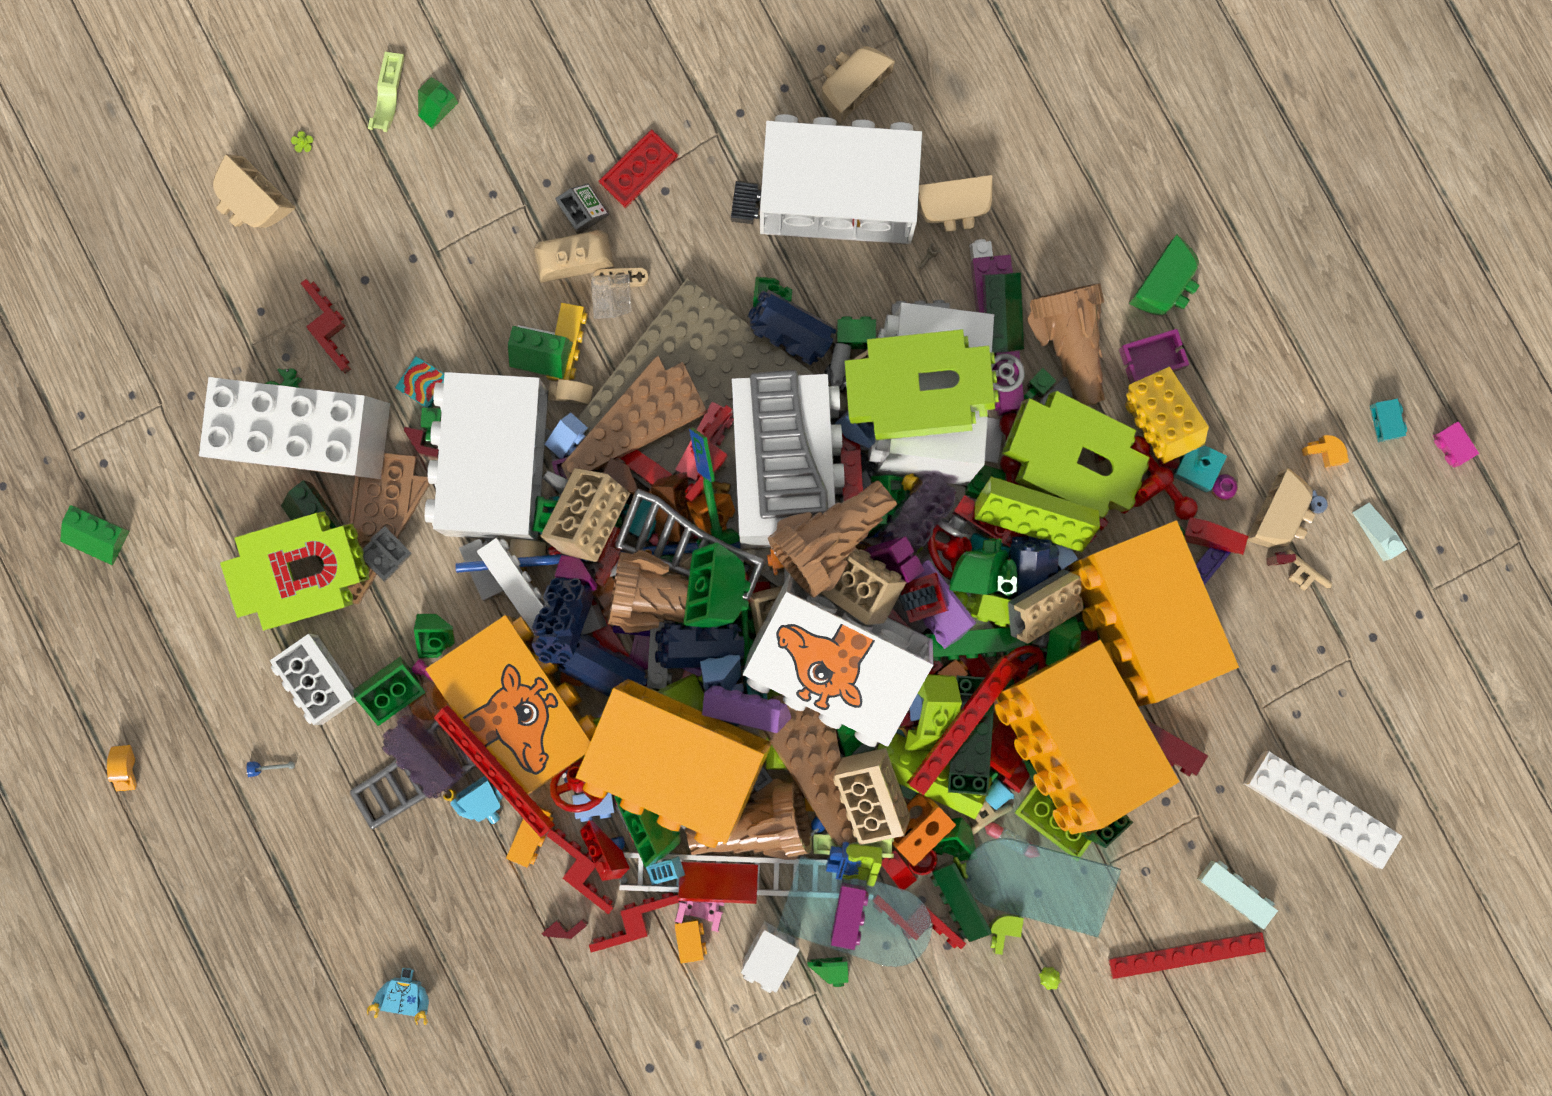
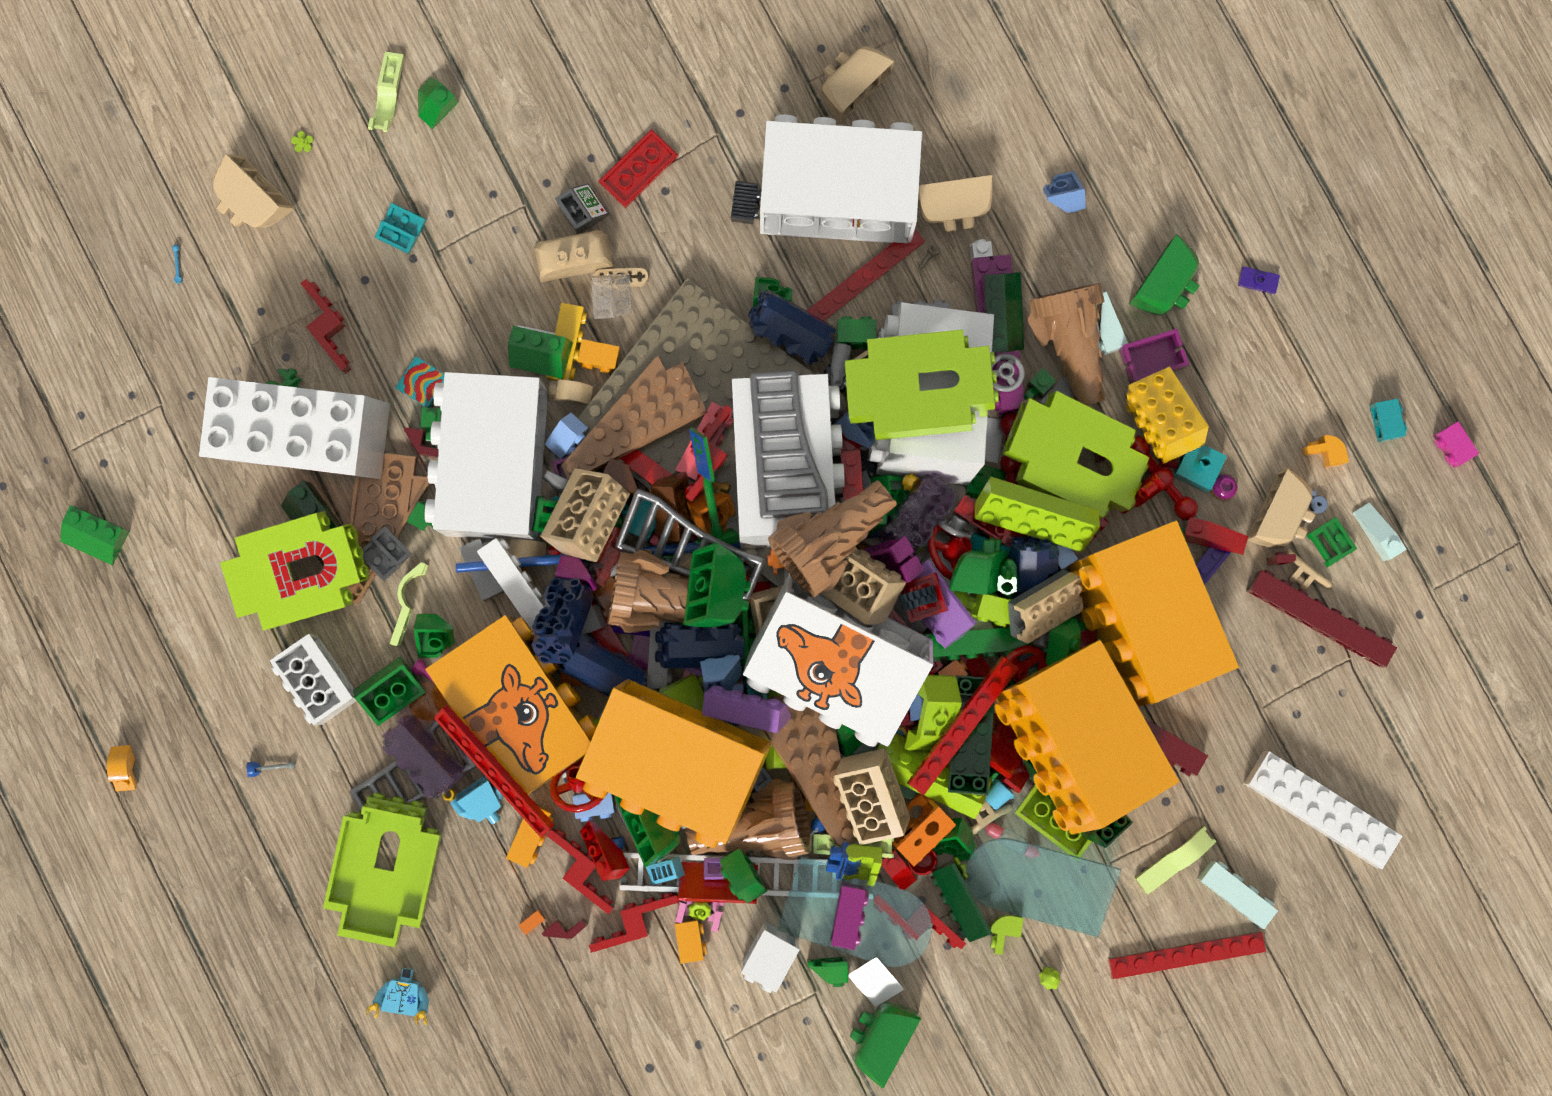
none -> dark azure hinge [172,244,183,284]
none -> lime panel [323,792,442,947]
none -> teal slope [374,203,427,254]
none -> yellowish green piece [390,562,429,647]
none -> green brick [406,501,436,531]
none -> orange piece [518,910,546,935]
none -> light orange brick [577,339,621,374]
none -> lime piece [689,902,712,920]
none -> medium lavender plate [704,858,724,880]
none -> green brick [719,848,767,904]
none -> red plate [806,229,925,321]
none -> white sticker [848,958,904,1007]
none -> green hips [850,1002,921,1088]
none -> medium blue slope [1043,171,1086,213]
none -> light aqua slope [1098,292,1128,356]
none -> yellowish green piece [1135,826,1216,894]
none -> dark purple plate [1238,267,1280,294]
none -> dark red brick [1246,570,1397,668]
none -> green plate [1306,517,1357,567]

